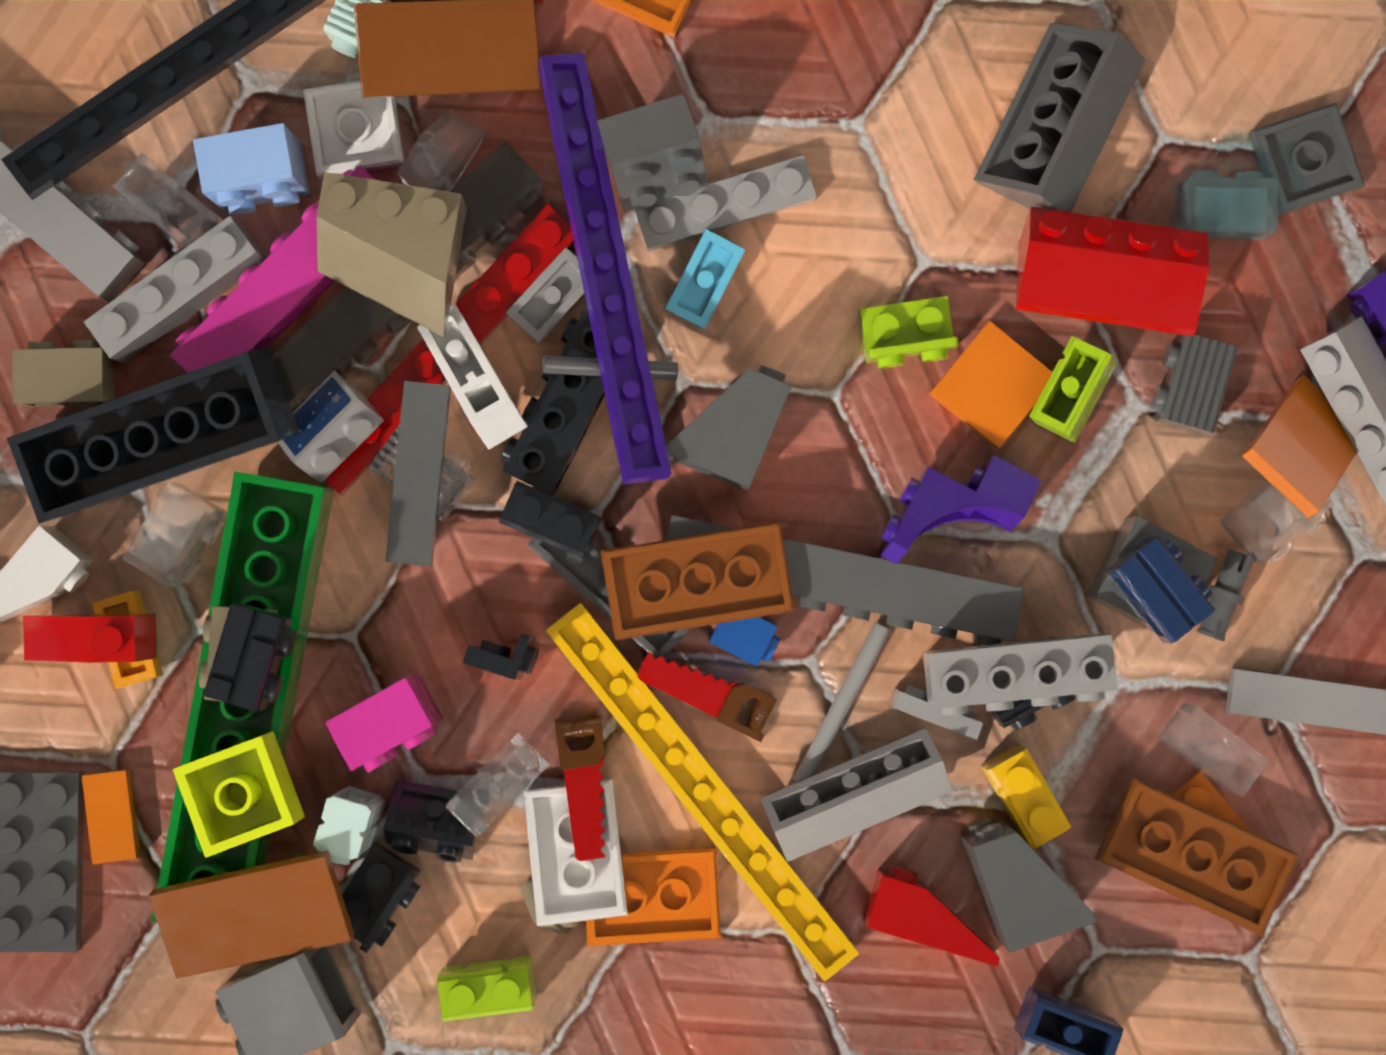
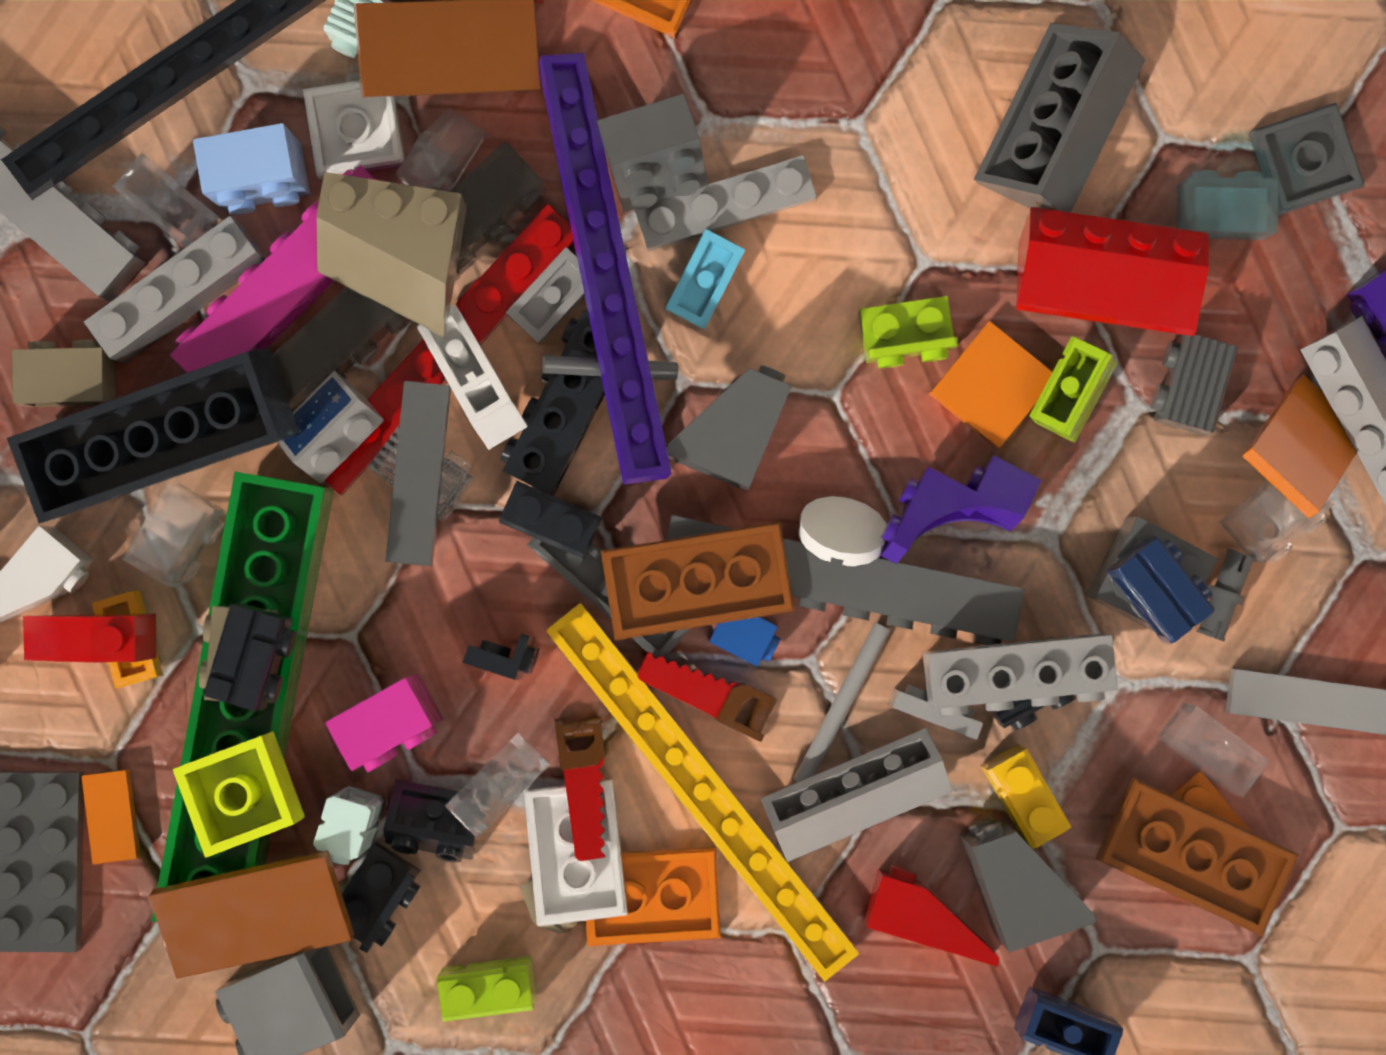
none -> white tile [798,496,887,566]

